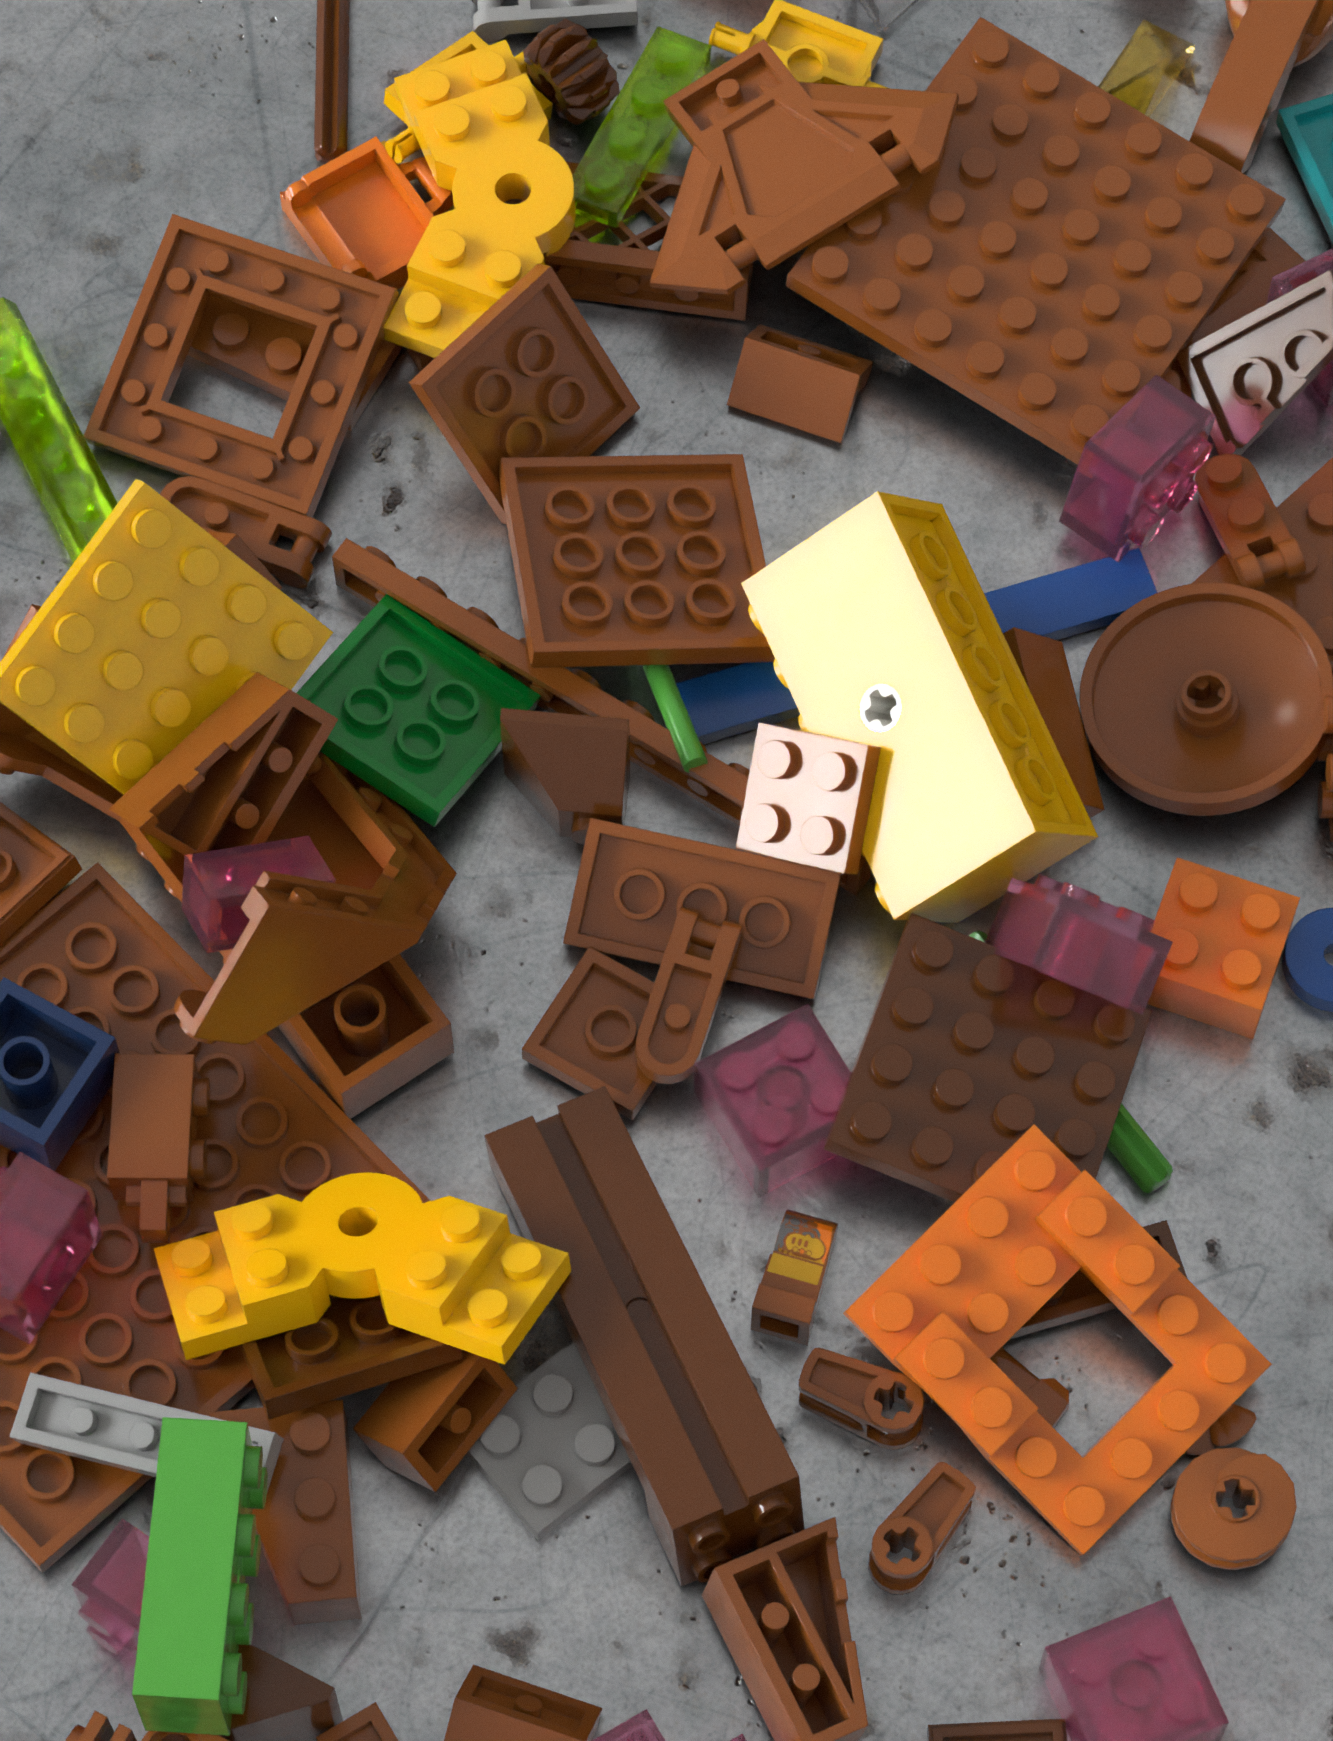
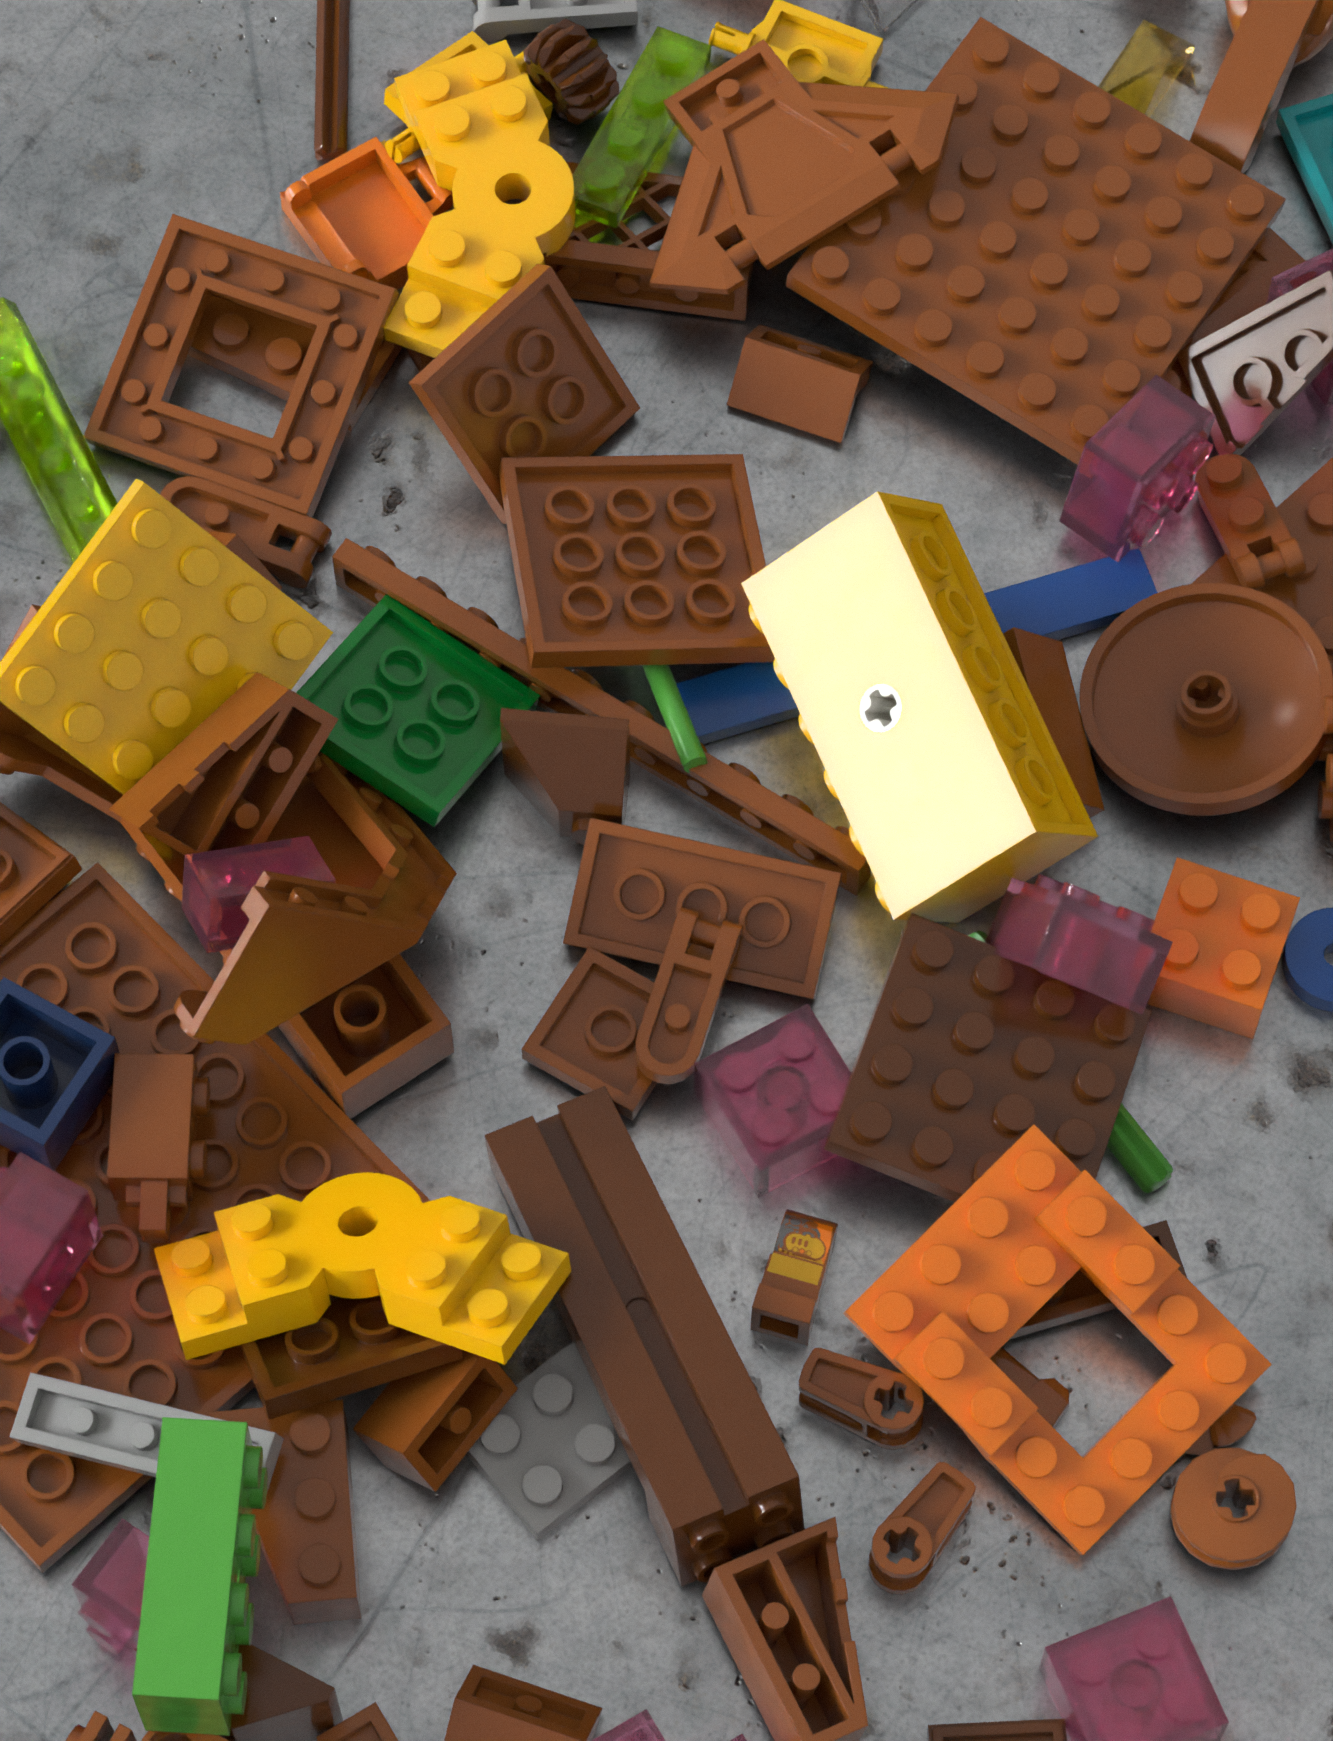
plate [735,723,881,874] -> none

